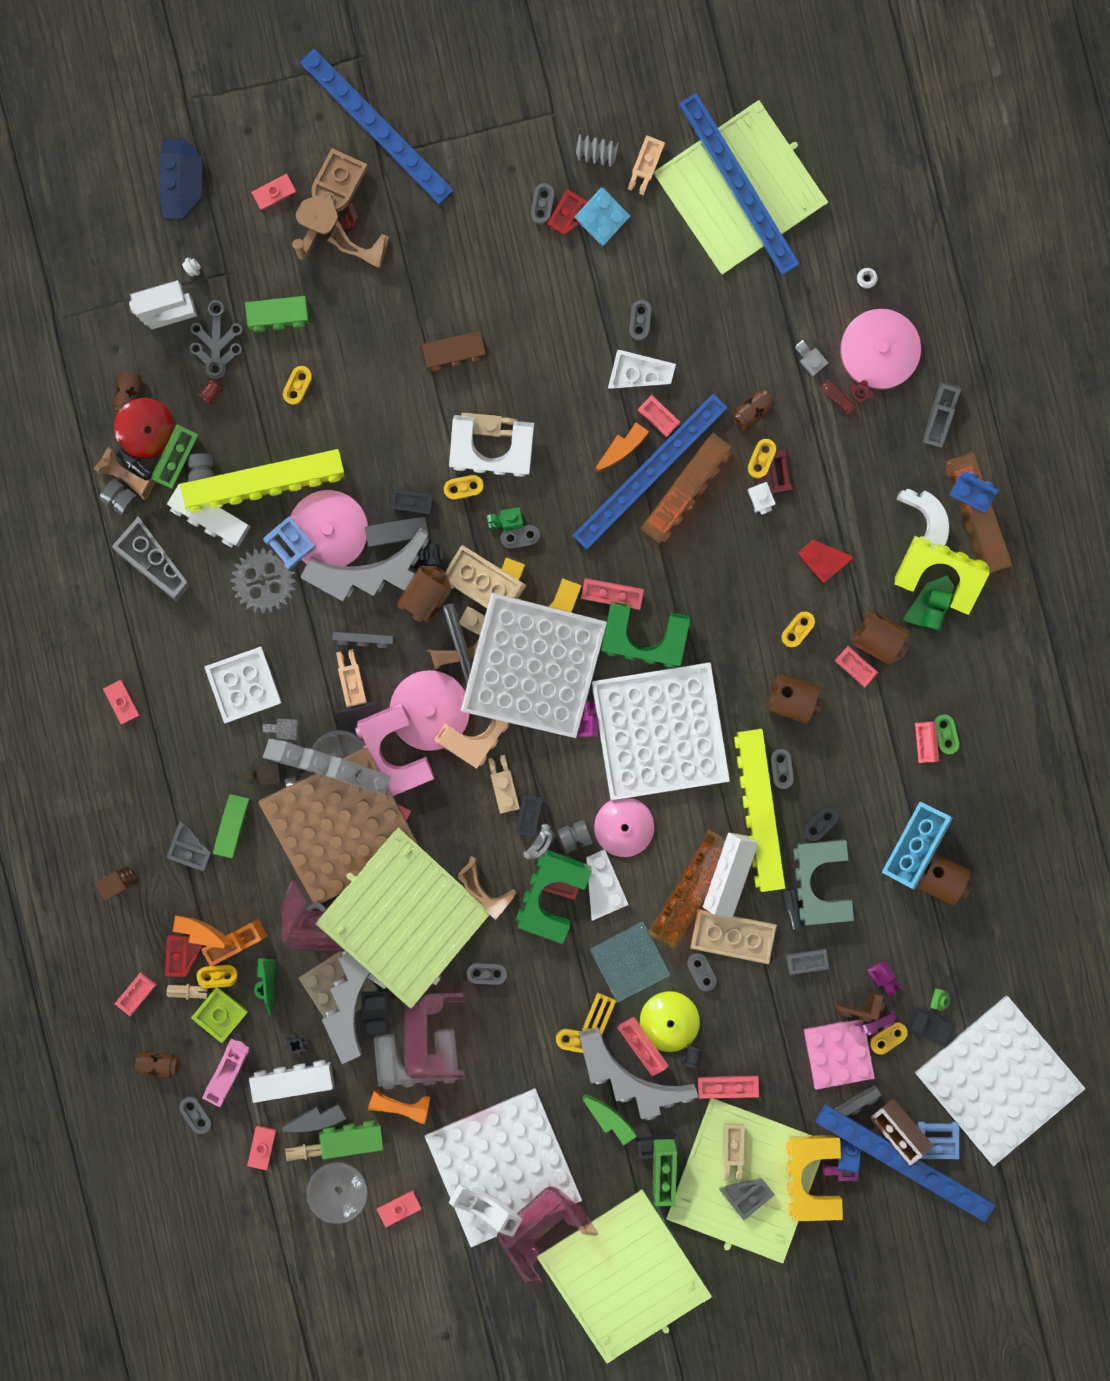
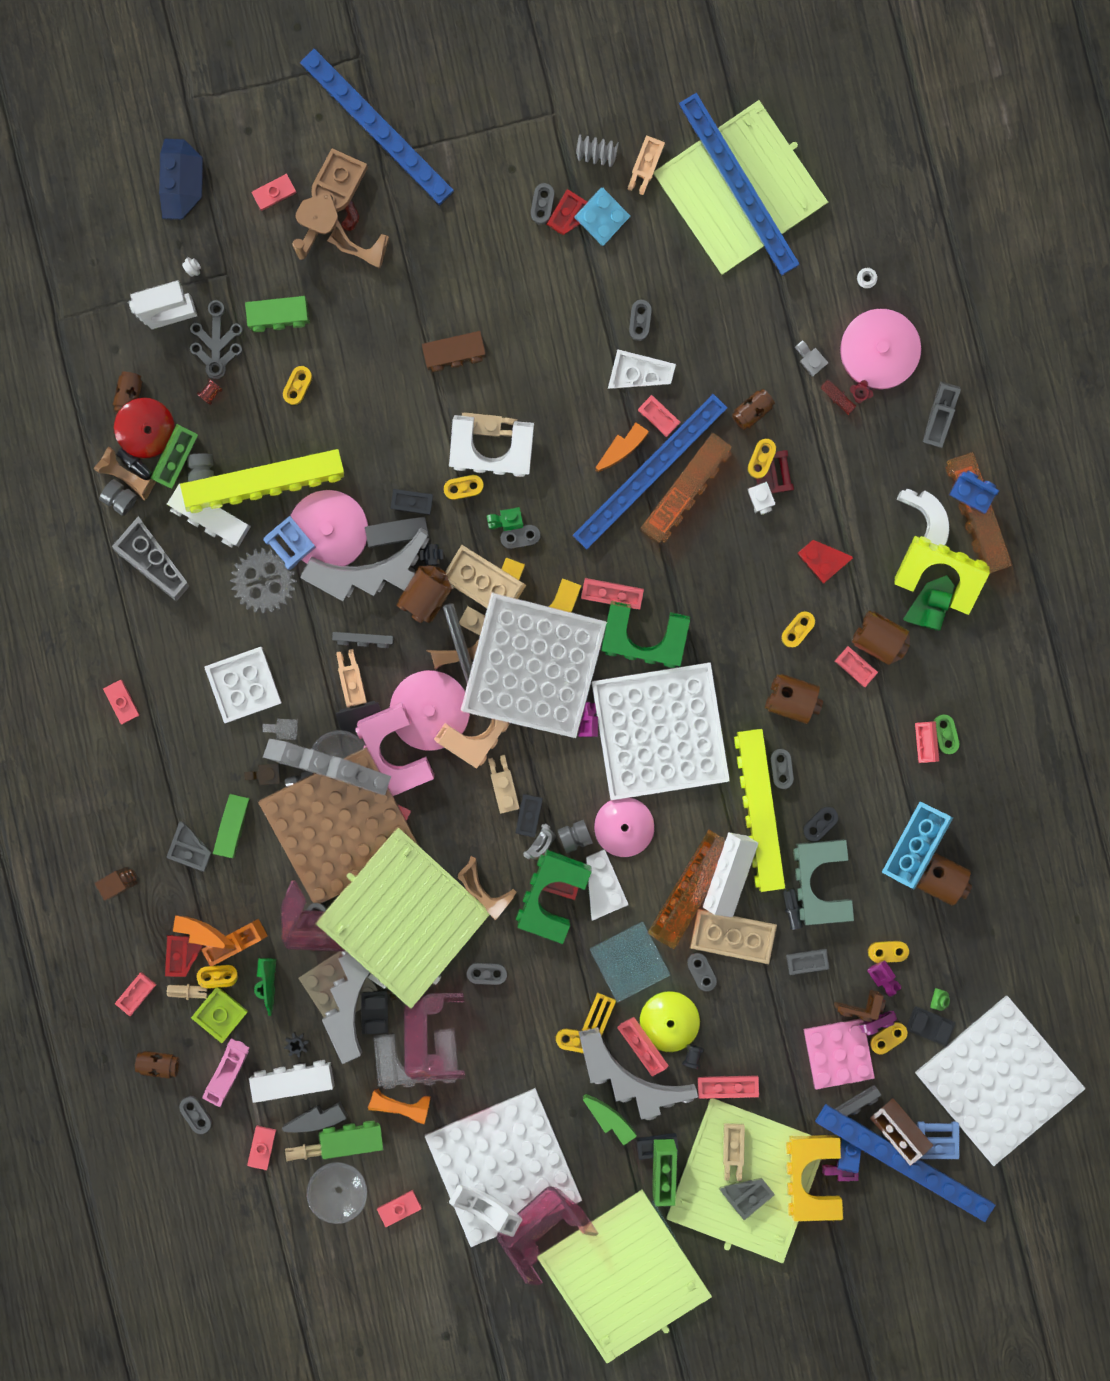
none -> yellow plate [868,941,909,963]

